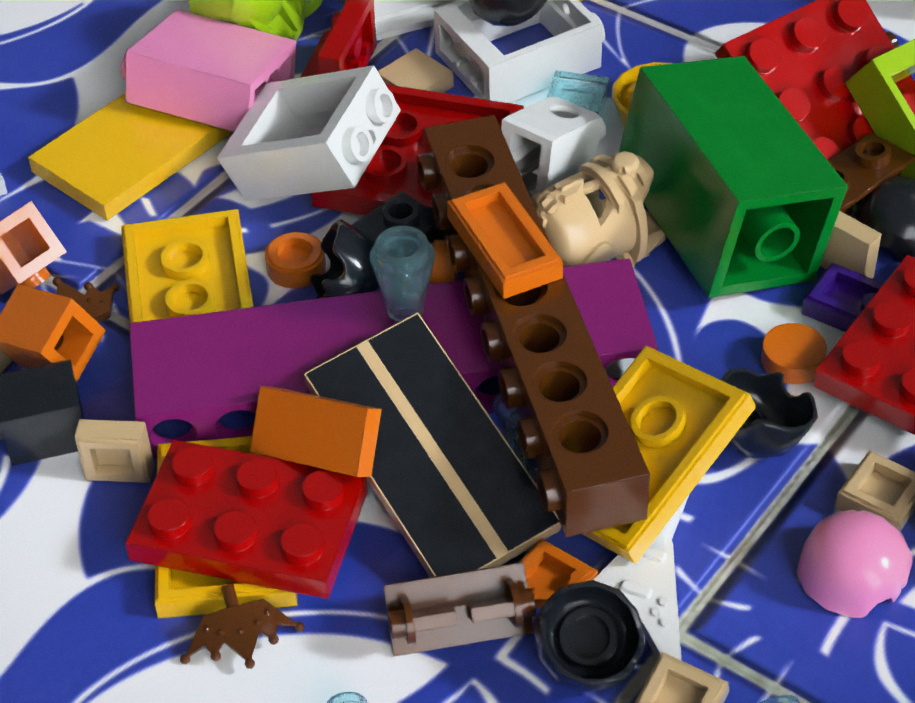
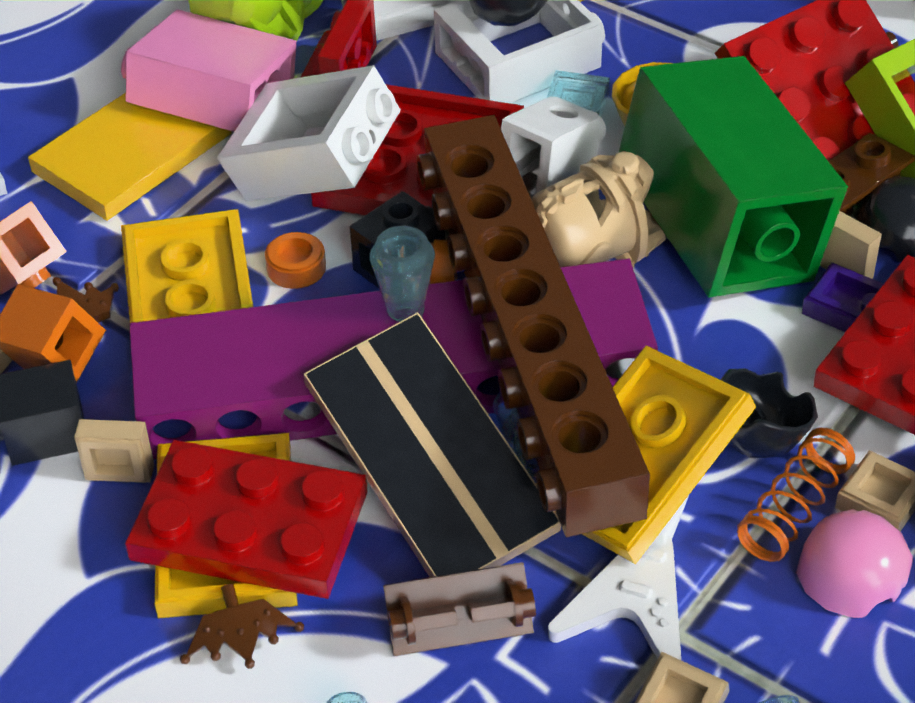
orange tile [250,386,382,477] -> none
black hair [310,219,382,299] -> none
tan tile [378,48,454,93] -> none
orange tile [447,182,563,299] -> none
orange tile [519,539,598,609] -> none
black hair [534,580,645,692] -> none
orange tile [761,323,827,384] -> none
none -> orange piece [737,427,855,562]

